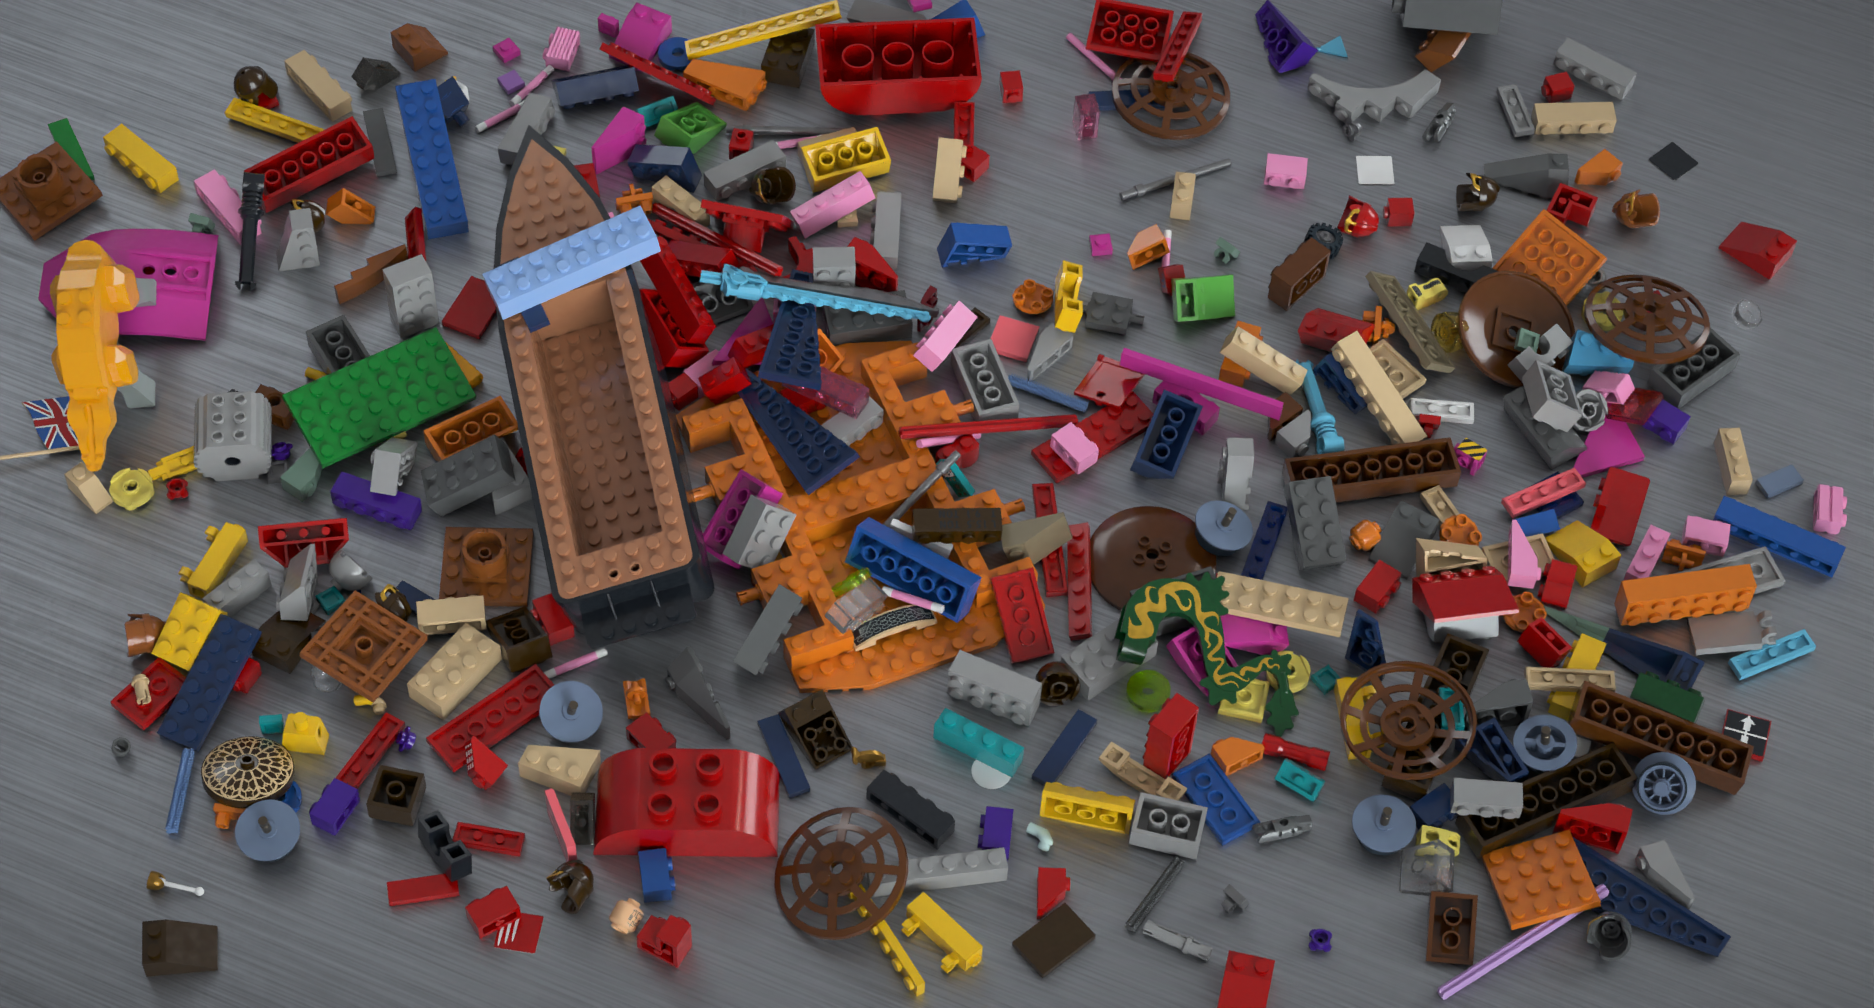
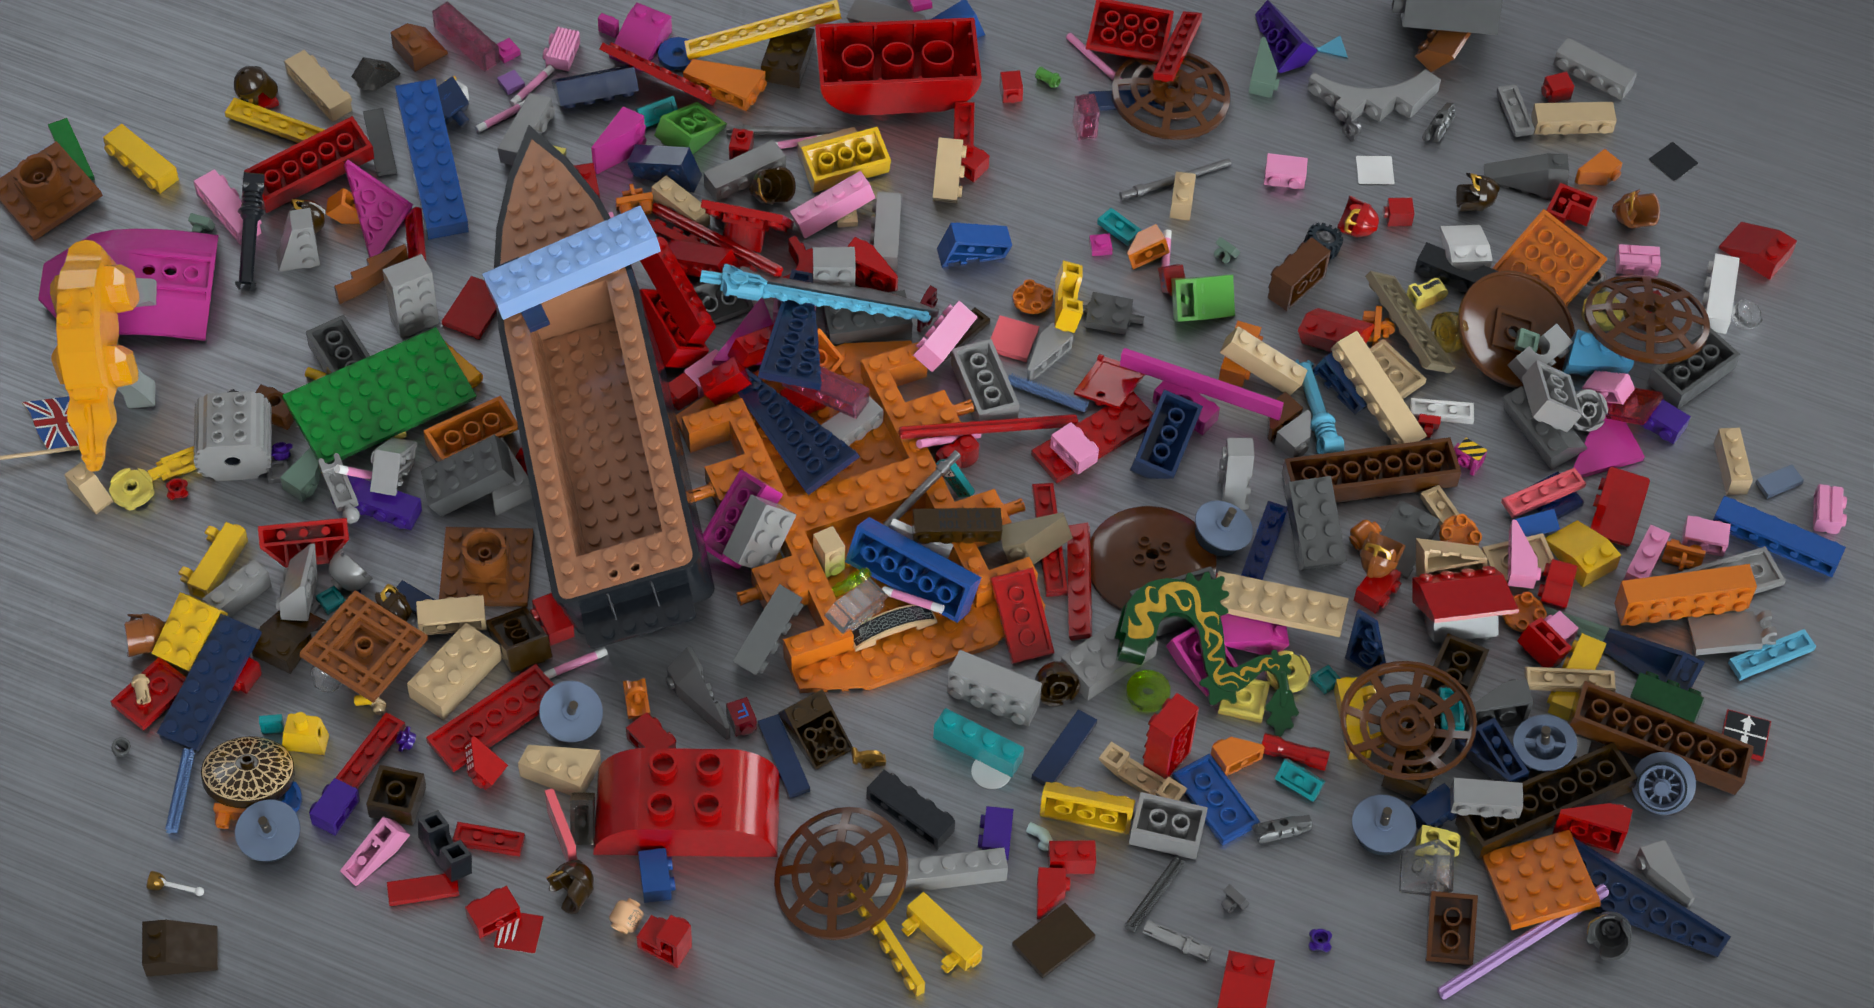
none -> light grey plate [318,453,360,524]
none -> bright pink bar [334,464,372,480]
none -> bright pink slope [340,817,410,886]
none -> dark pink tile [344,159,414,258]
none -> clear pink brick [432,1,500,72]
none -> dark red brick [726,697,757,737]
none -> tan brick [813,526,845,577]
none -> bright green pin [1035,67,1062,88]
none -> red brick [1048,840,1096,874]
none -> teal plate [1097,208,1142,246]
none -> sand green slope [1249,37,1280,98]
none -> dark orange helmet [1360,531,1406,578]
none -> bright pink brick [1545,611,1579,644]
none -> bright pink brick [1615,244,1661,276]
none -> white brick [1700,253,1740,334]

